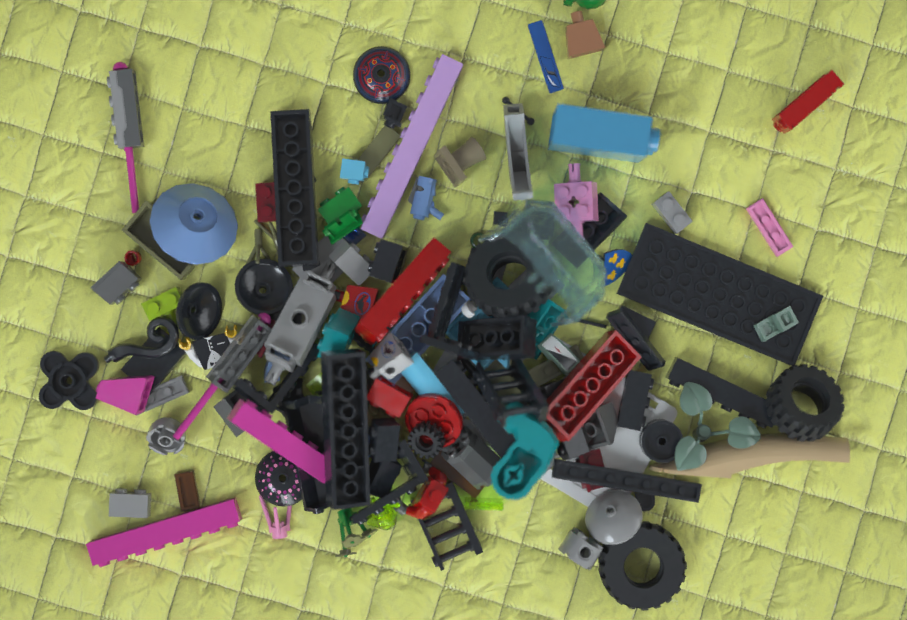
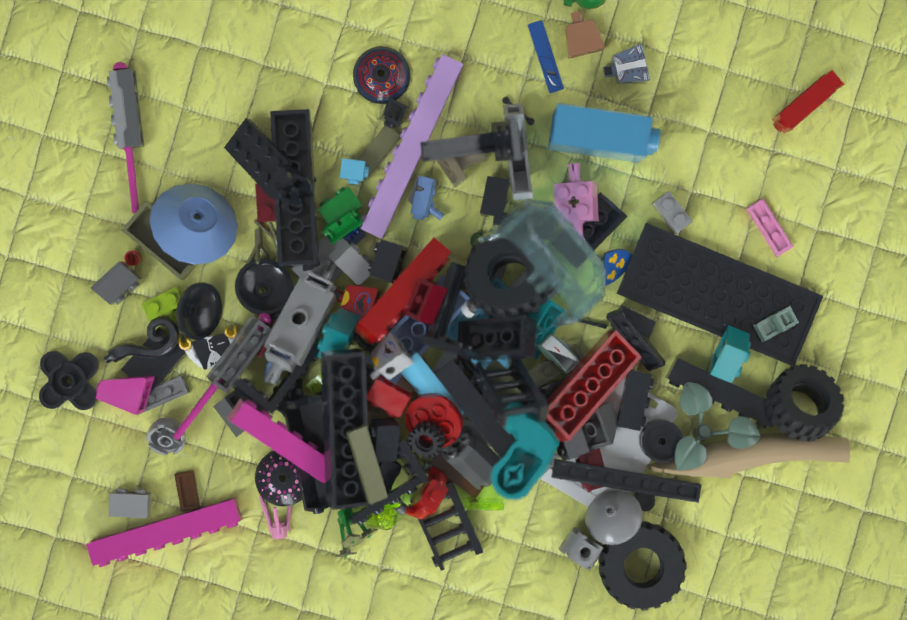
none -> black hinge [224,118,313,208]
none -> olive tile [346,425,388,505]
none -> dark red brick [405,278,447,325]
none -> black bracket [420,120,522,162]
none -> black panel [480,176,510,218]
none -> torso [602,44,650,84]
none -> teal brick [710,325,751,383]

